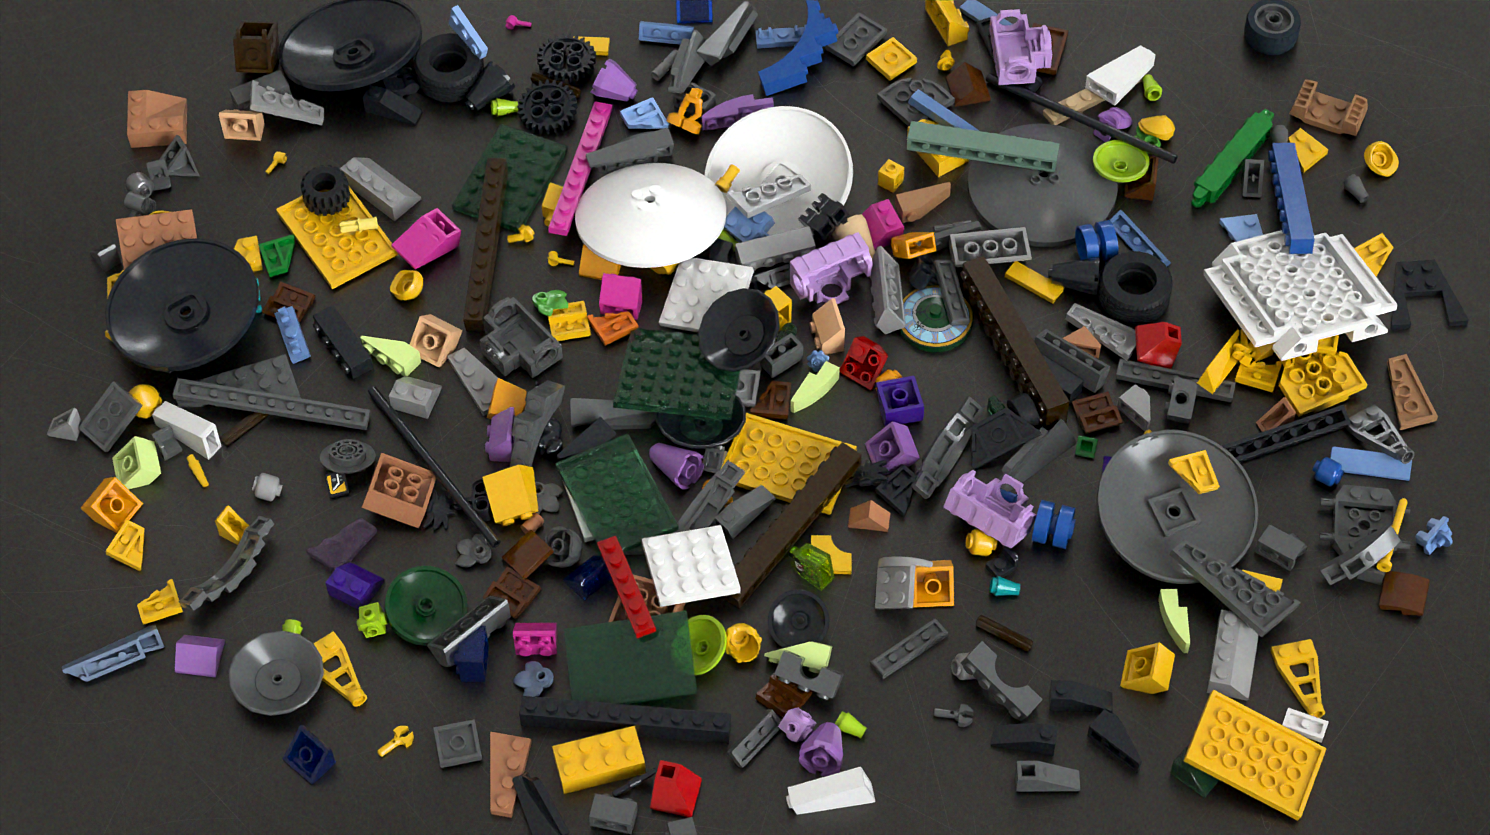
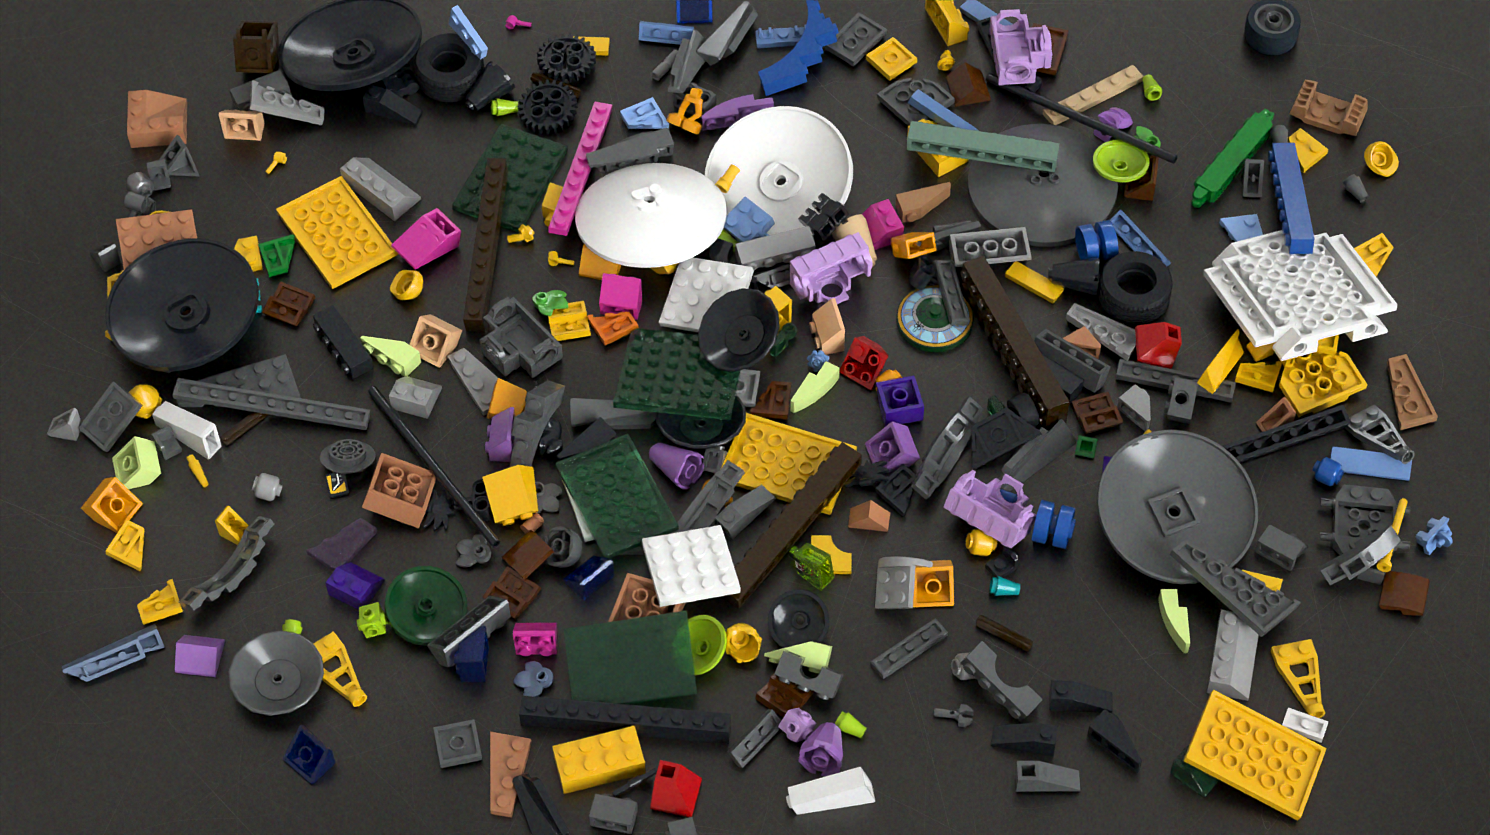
medium blue plate [274,306,311,364] -> none
black tyre [300,165,350,216] -> none
light yellow axle [339,217,378,233] -> none
yellow bar [377,726,414,757] -> none
medium lavender cone [590,59,638,101] -> none
red plate [597,536,656,638] -> none
light grey wing [727,174,811,219] -> none
dark grey brick [760,333,803,378] -> none
light grey slope [870,246,906,334] -> none
yellow brick [878,159,904,193] -> none
white slope [1085,45,1155,105] -> none
yellow slope [1120,642,1175,694] -> none
yellow hat [1138,115,1175,140] -> none
yellow wing [1168,450,1220,494] -> none
yellow piece [1233,329,1256,368] -> none
black wing [1391,259,1469,330] -> none

